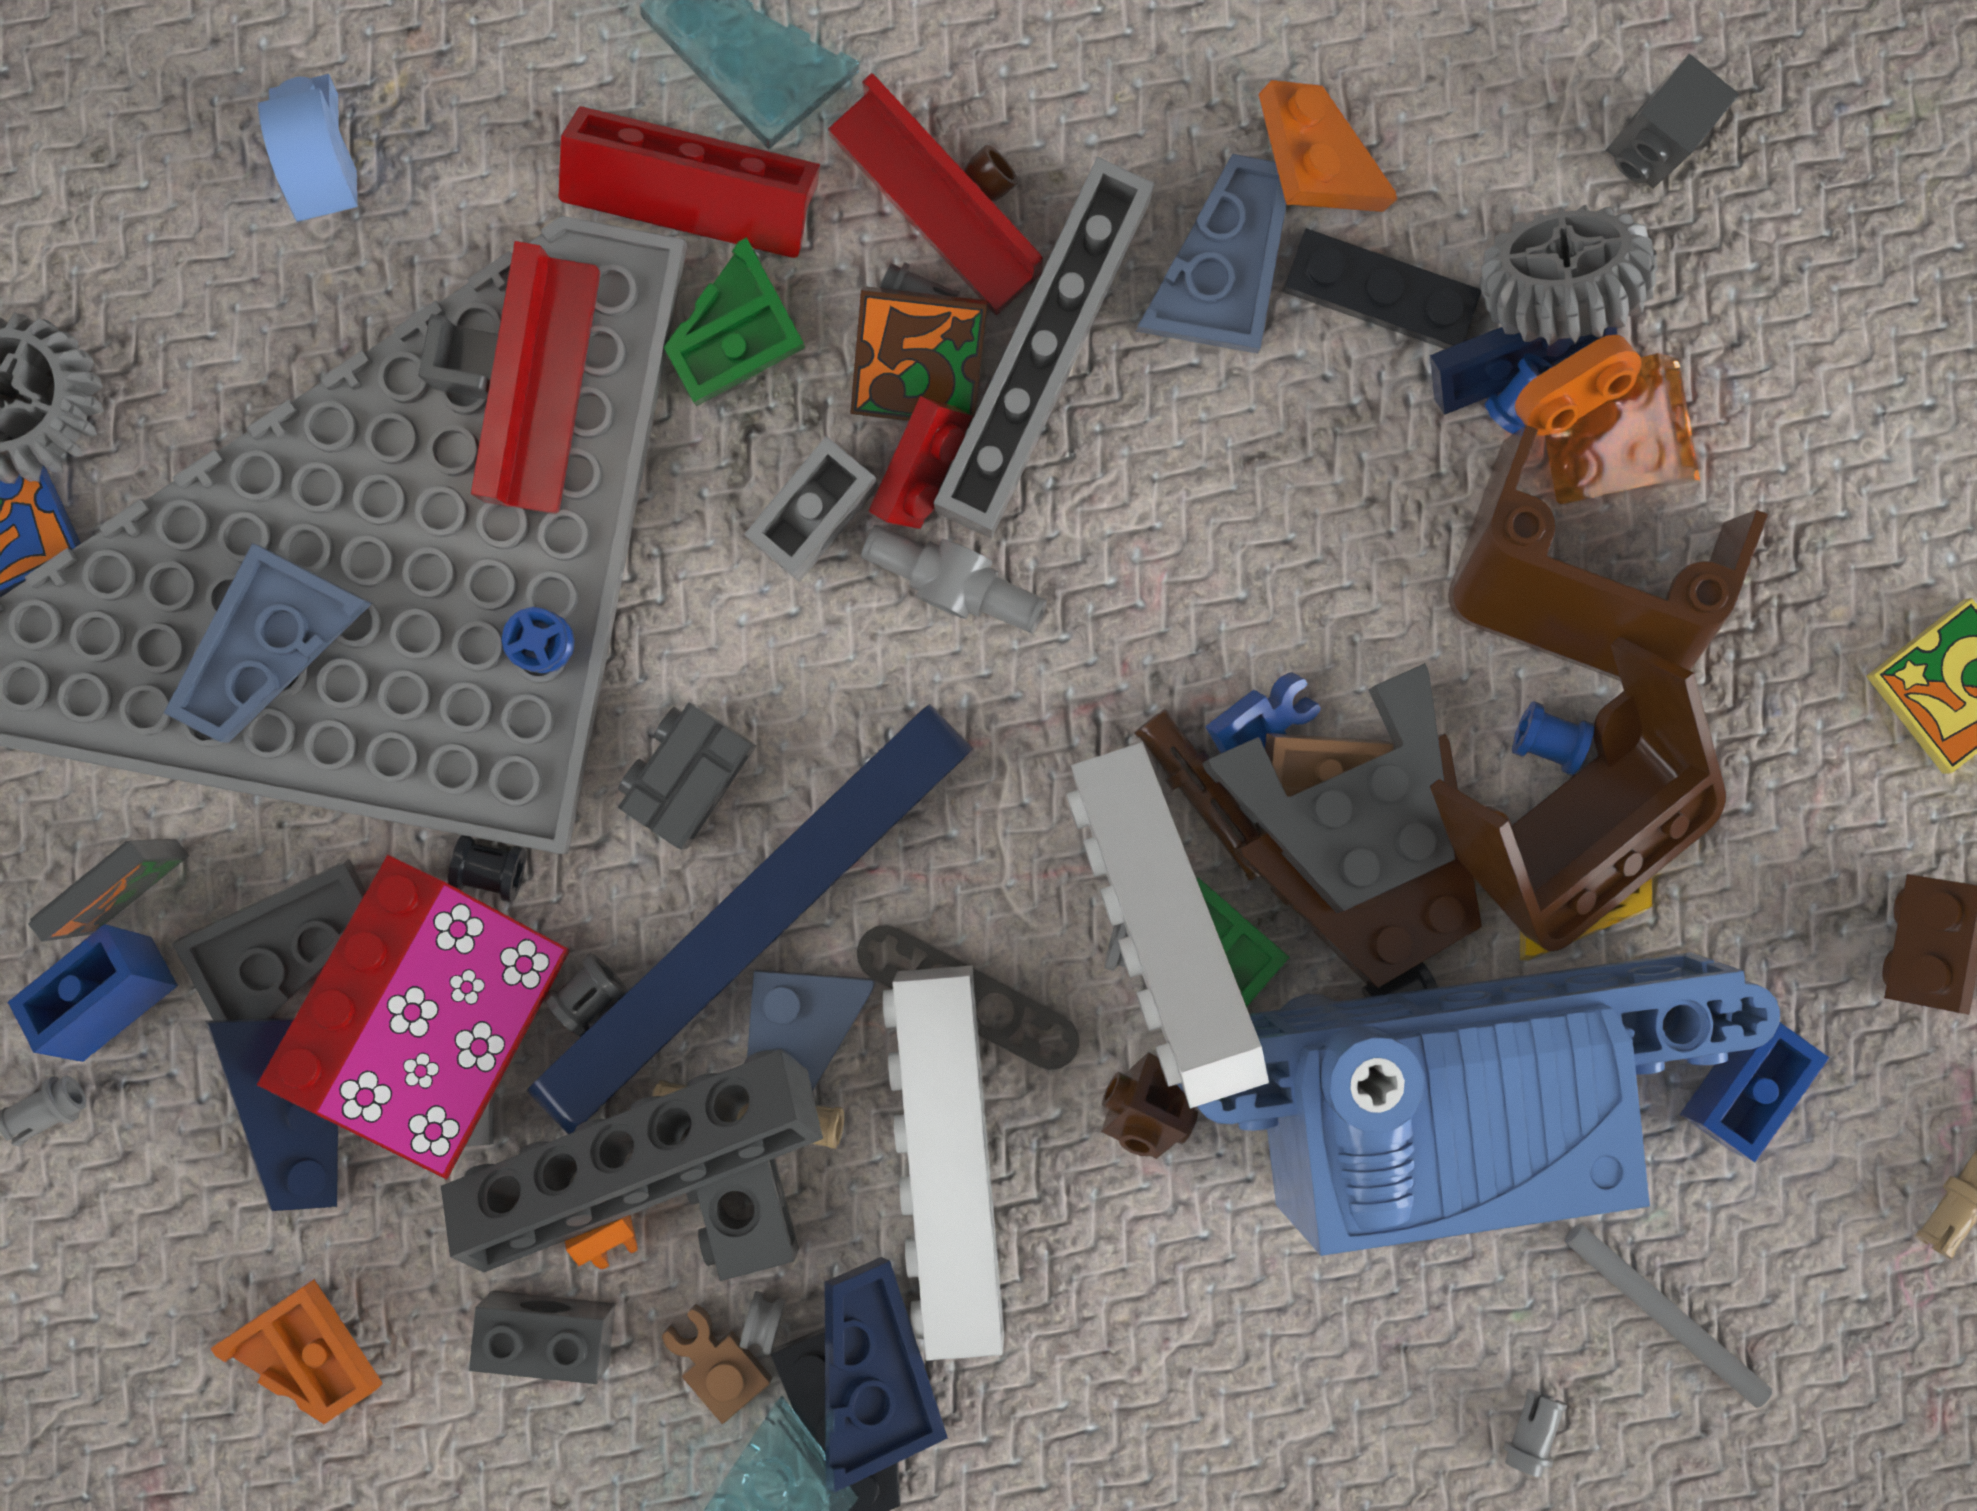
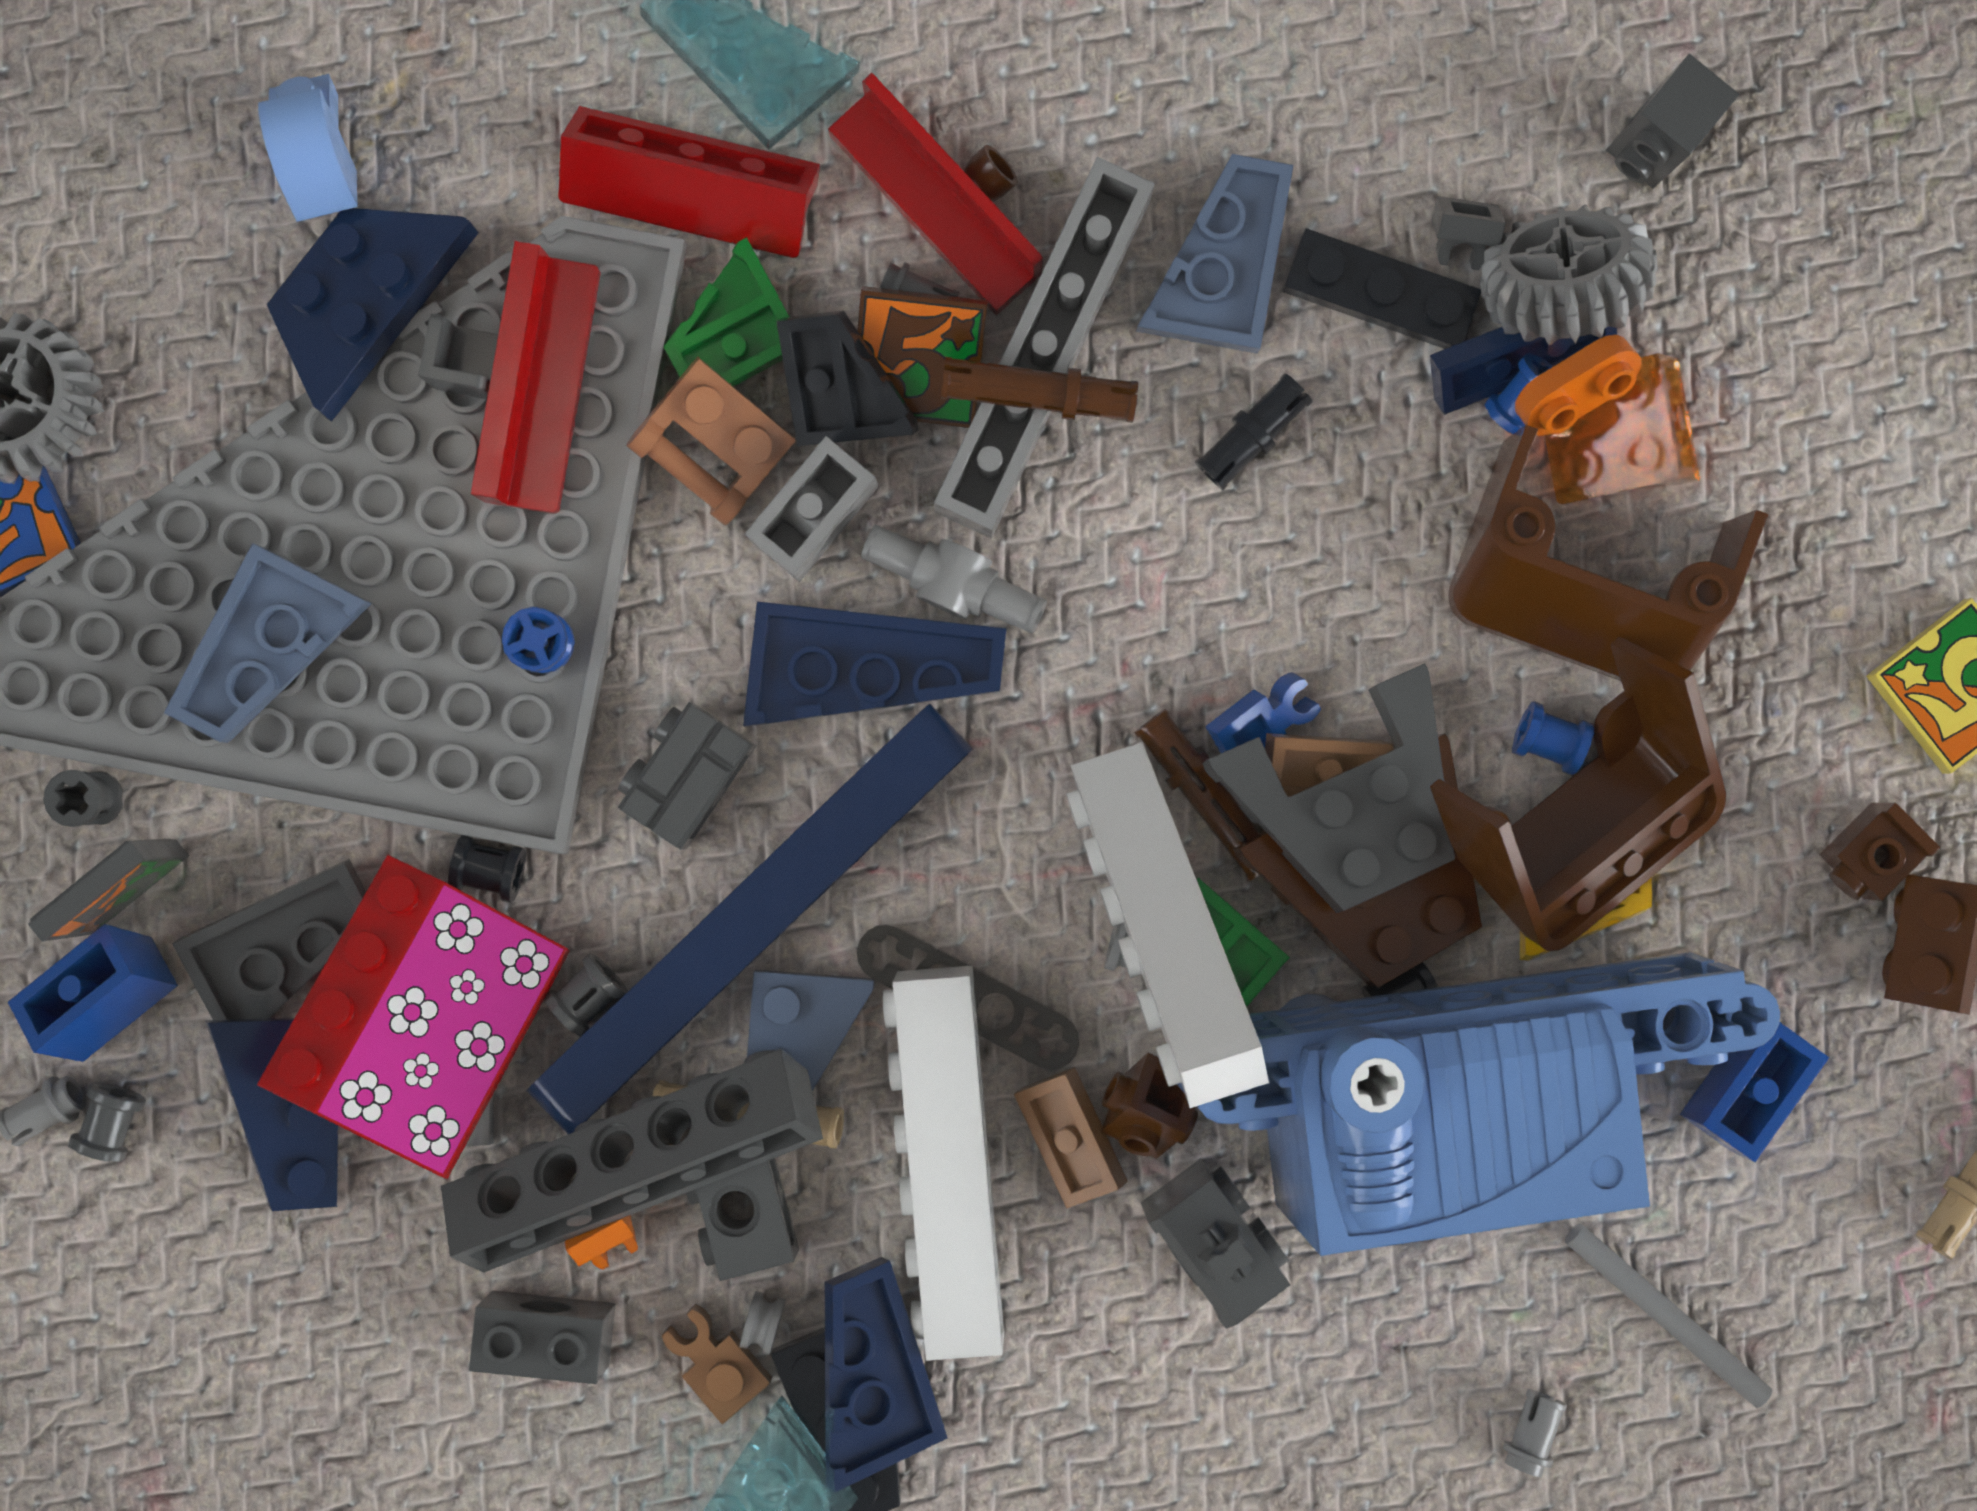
orange wing [210,1279,383,1424] -> none
red plate [868,396,973,529] -> none
orange wing [1258,80,1397,212] -> none
none -> dark grey bush [43,770,123,827]
none -> dark grey bush [68,1083,146,1162]
none -> dark blue wing [266,208,479,422]
none -> nougat plate [626,356,796,526]
none -> dark blue wing [743,601,1007,727]
none -> black wing [776,310,919,446]
none -> reddish brown pin [941,357,1138,423]
none -> medium nougat plate [1014,1067,1128,1209]
none -> dark grey hinge [1141,1158,1290,1329]
none -> black pin [1195,373,1313,491]
none -> dark grey tile [1432,196,1506,270]
none -> reddish brown brick [1819,802,1941,901]

